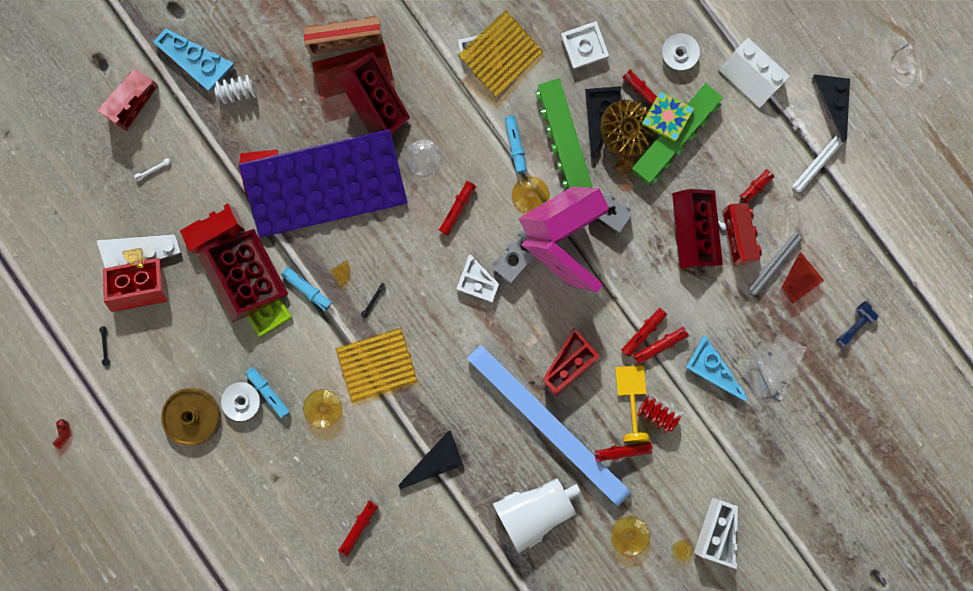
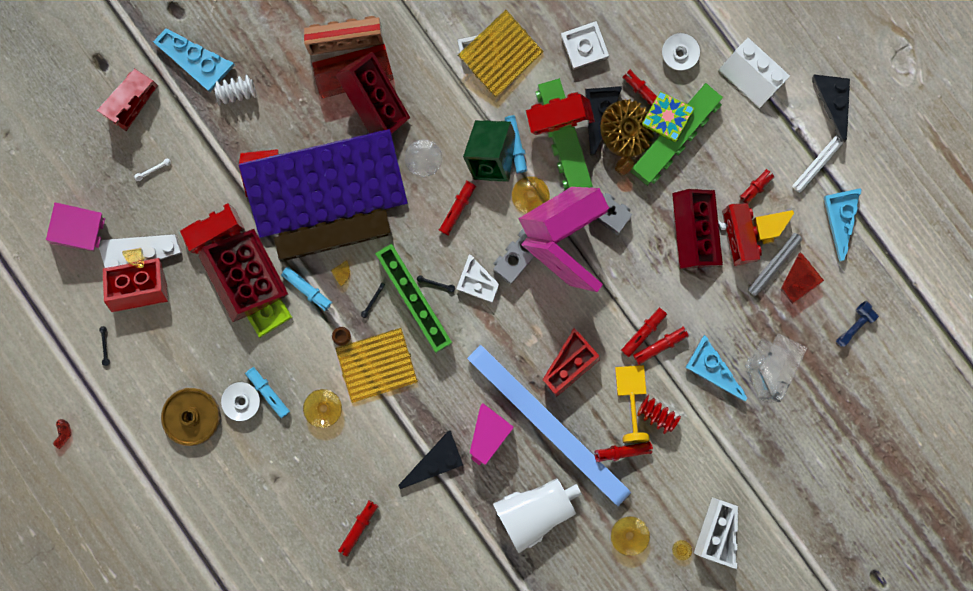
none -> dark pink slope [46,202,106,252]
none -> dark brown brick [274,209,392,262]
none -> reddish brown plate [332,327,351,346]
none -> bright green brick [375,244,453,354]
none -> black hinge [417,275,455,292]
none -> dark green slope [463,120,515,182]
none -> dark pink slope [470,403,514,465]
none -> red wedge [526,92,595,135]
none -> yellow slope [752,210,794,244]
none -> medium azure wing [823,188,861,262]

